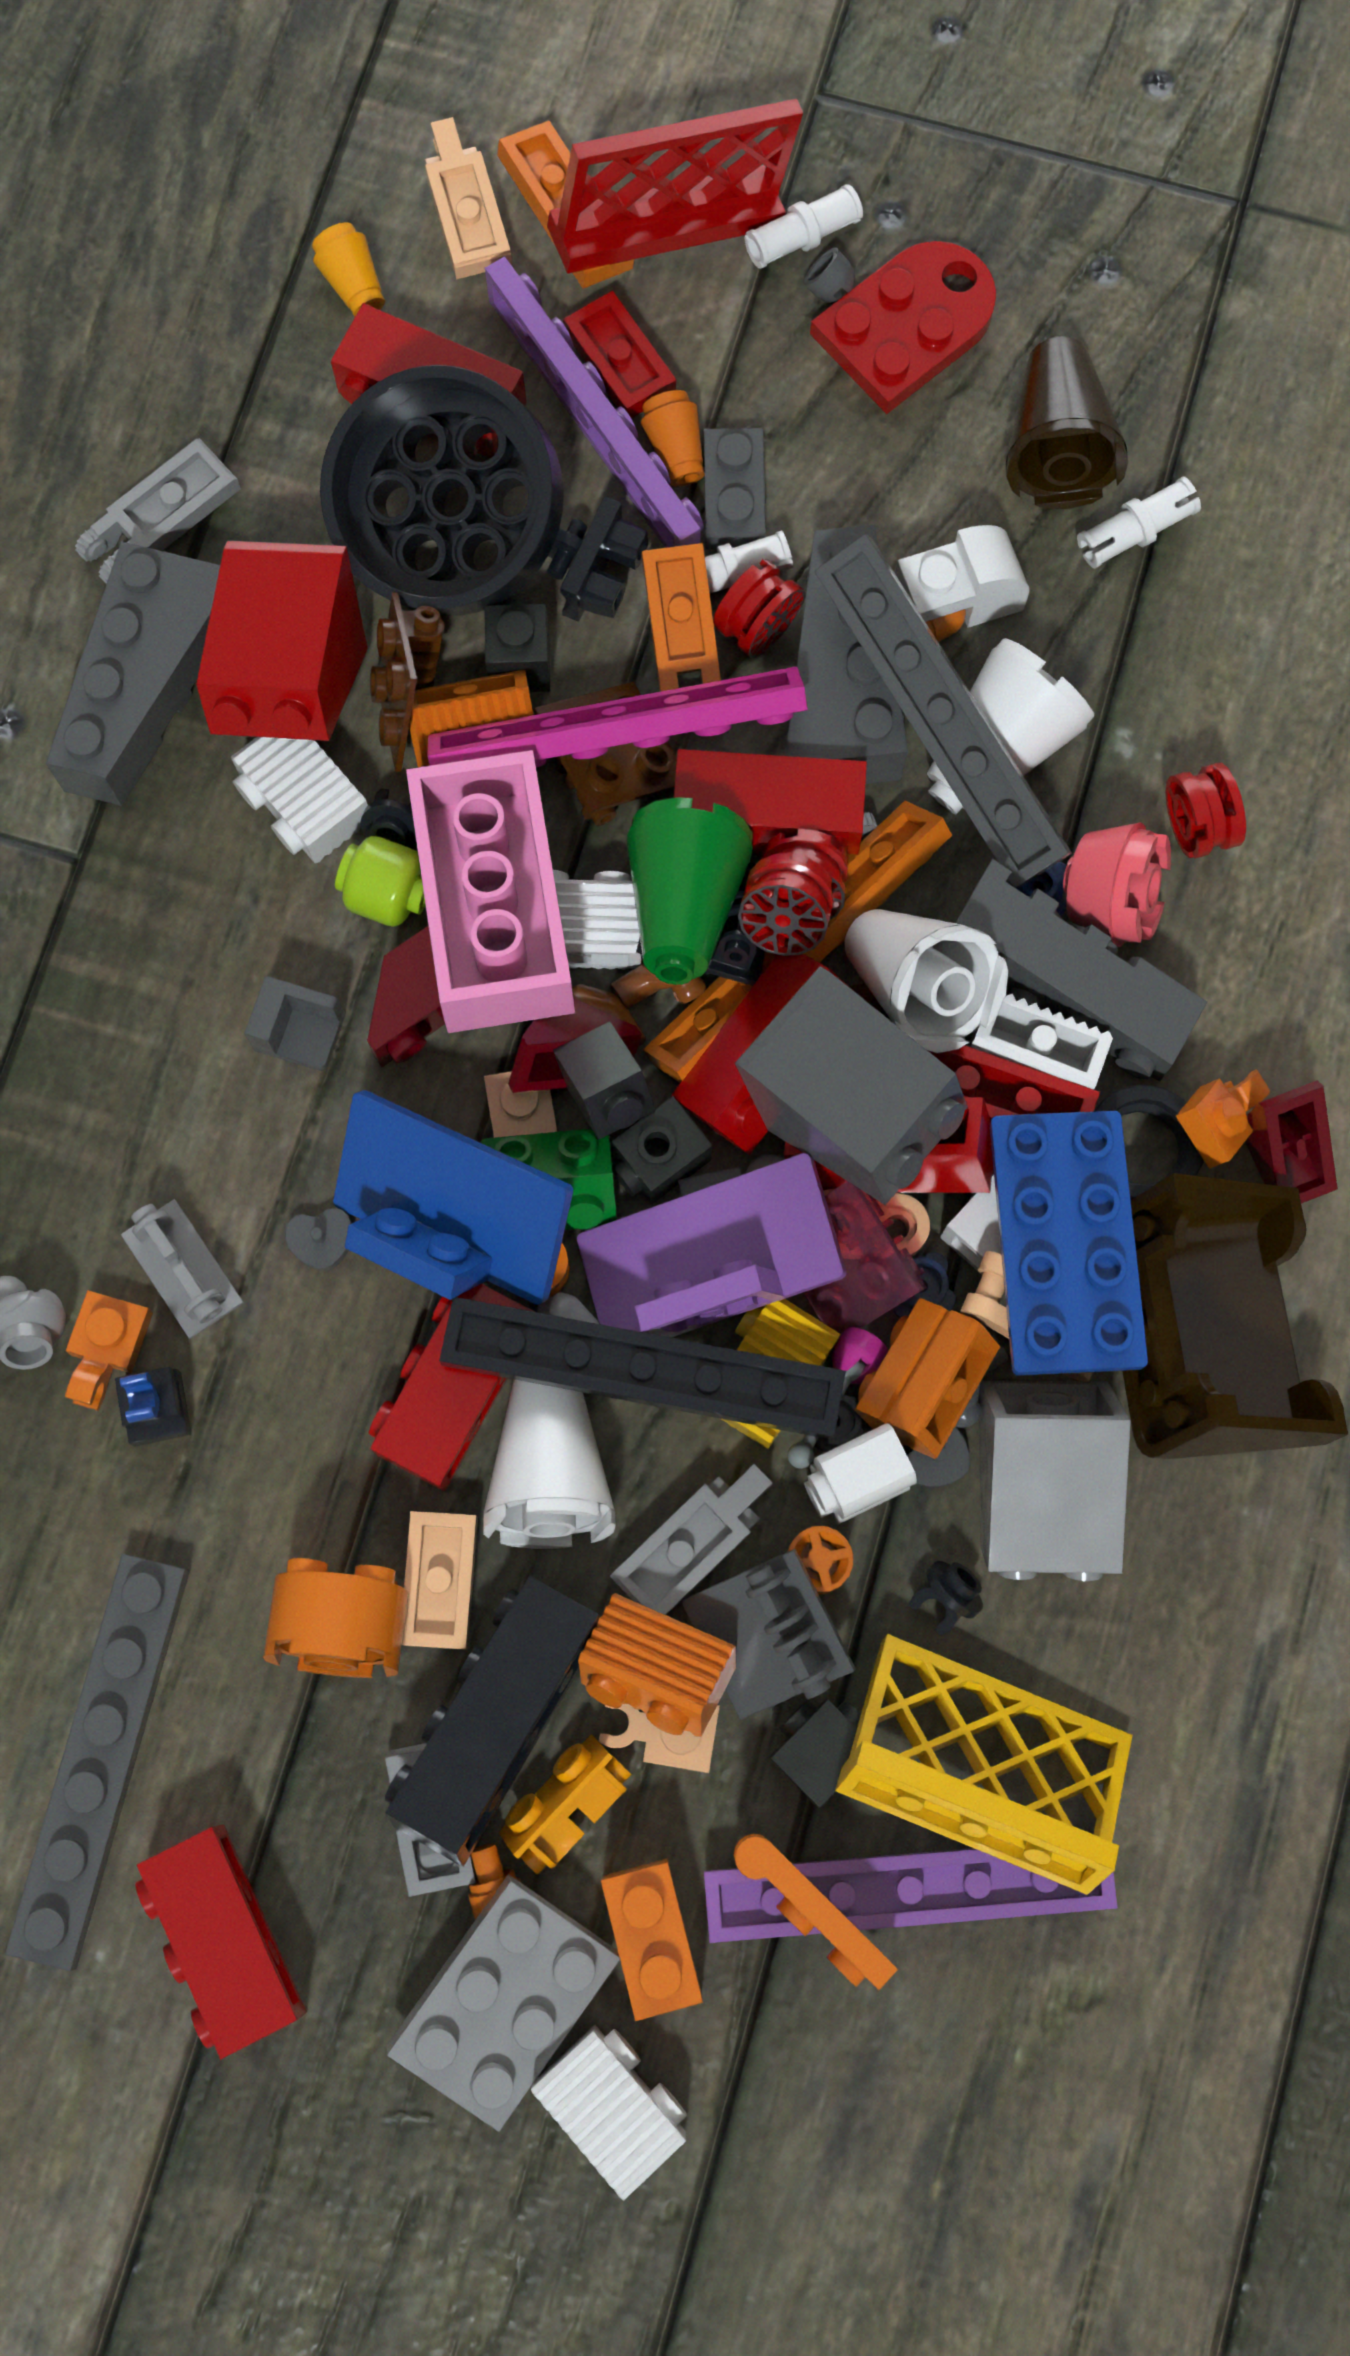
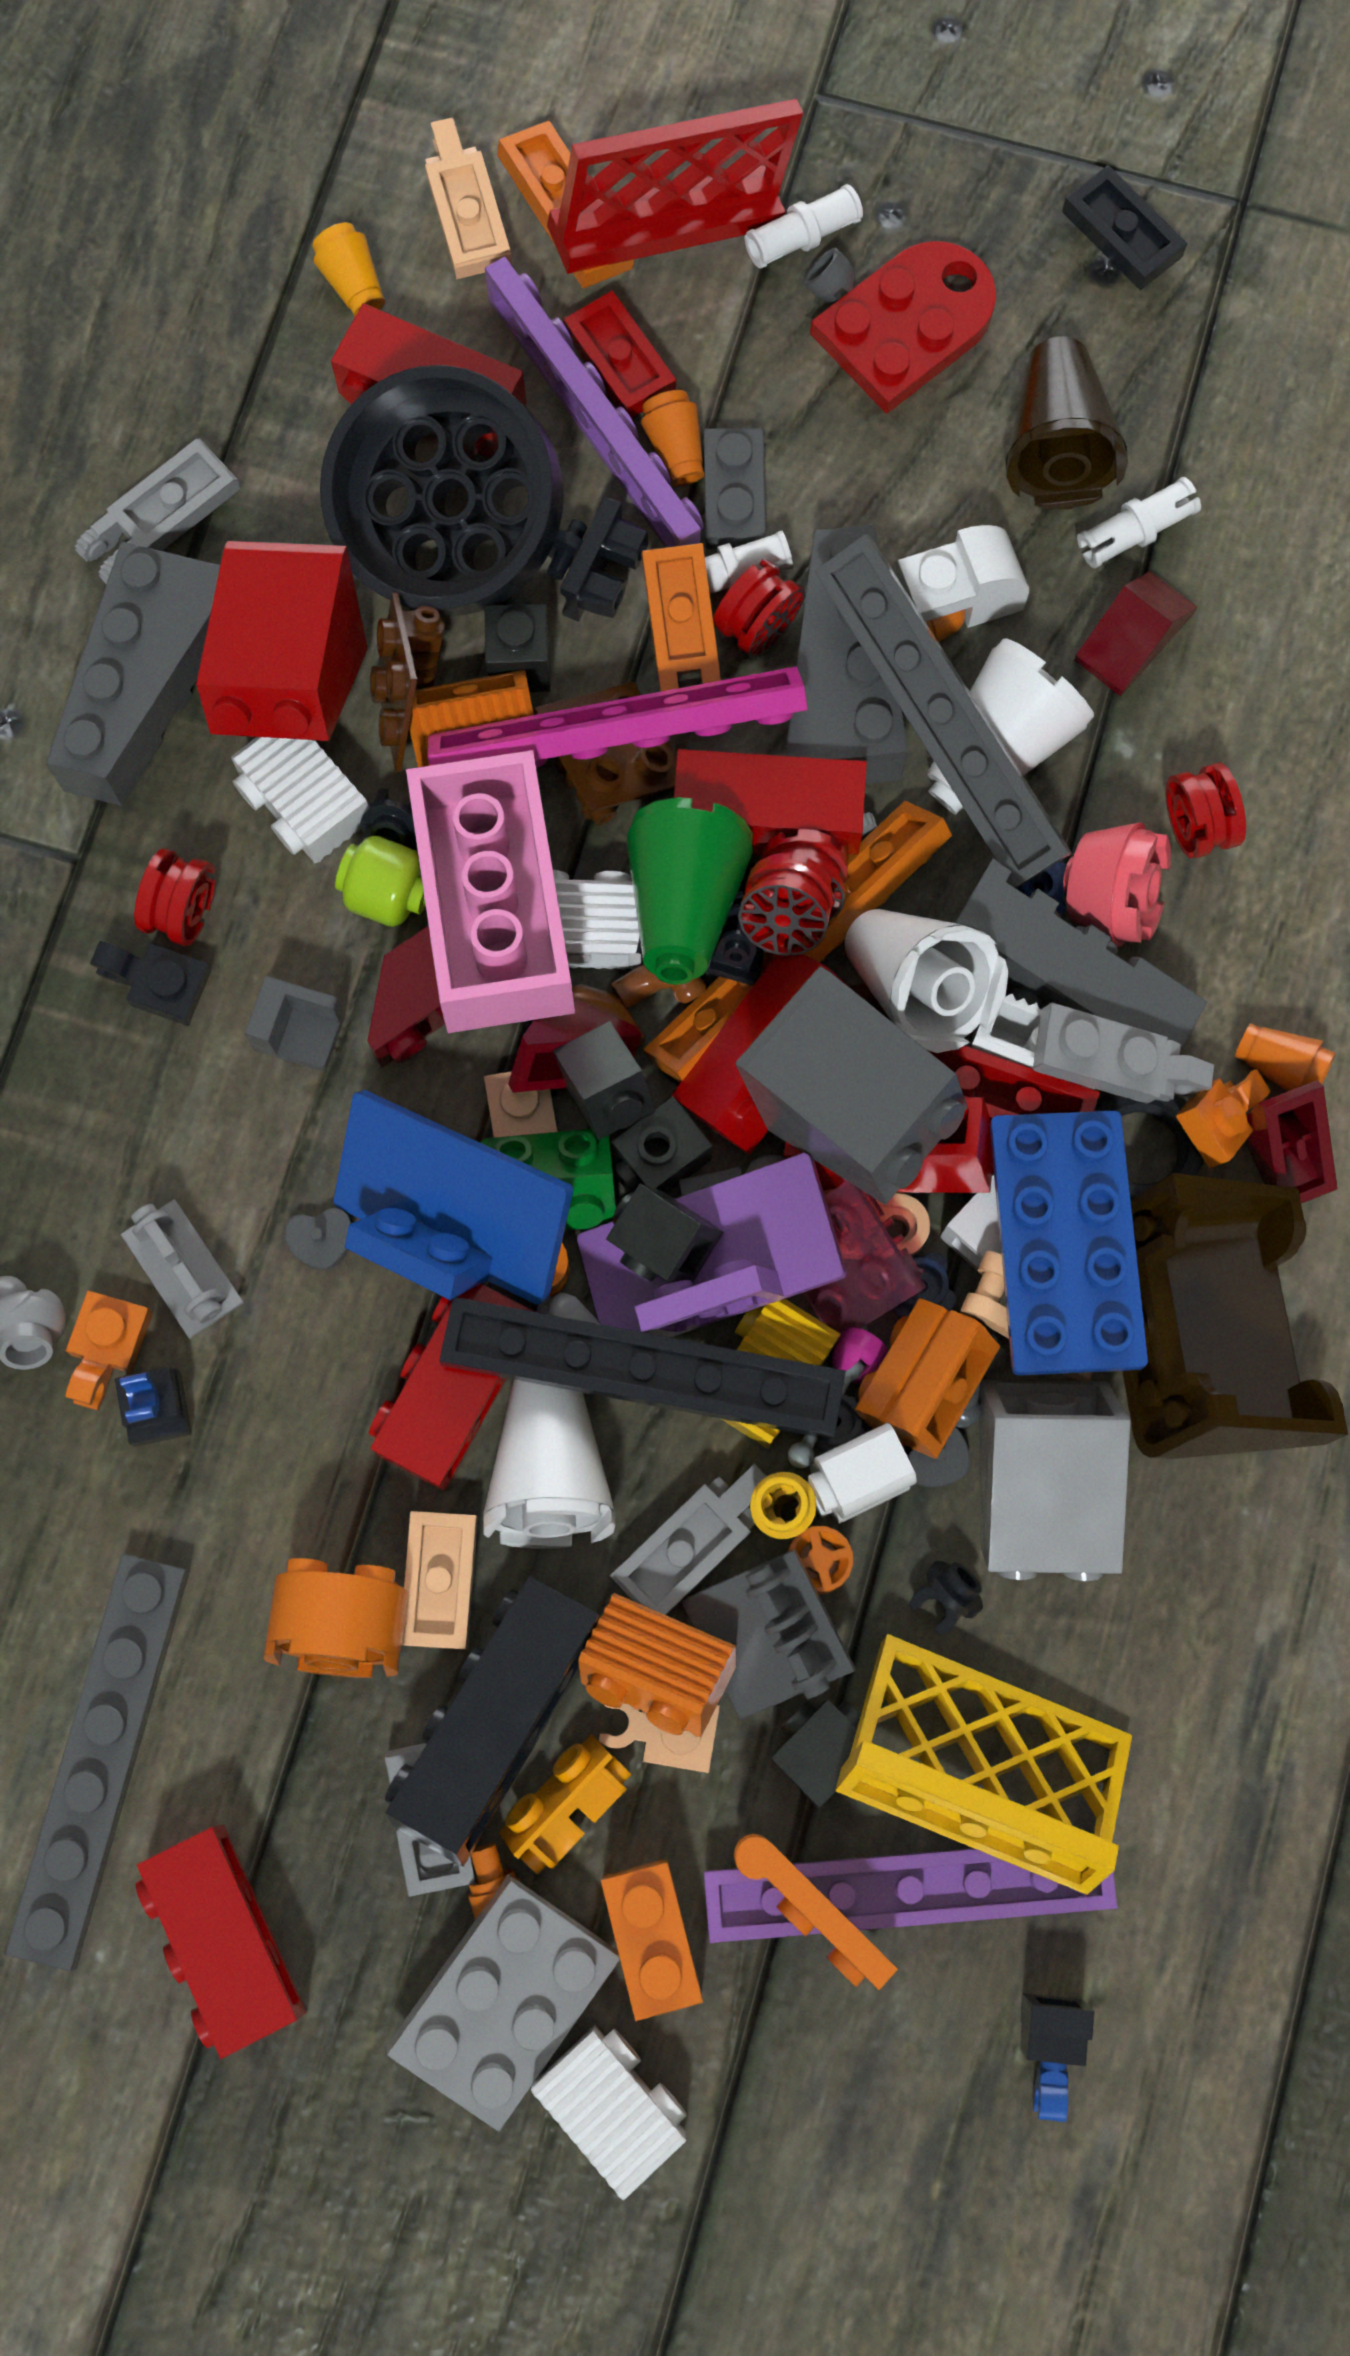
none -> black plate [90,941,212,1026]
none -> red wheel [134,848,216,946]
none -> pearl dark grey brick [606,1184,724,1283]
none -> yellow cone [750,1472,817,1539]
none -> black piece [1020,1993,1094,2122]
none -> light grey hinge [1033,1003,1214,1104]
none -> black plate [1062,165,1188,291]
none -> dark red slope [1074,571,1197,696]
none -> orange cone [1235,1023,1336,1092]

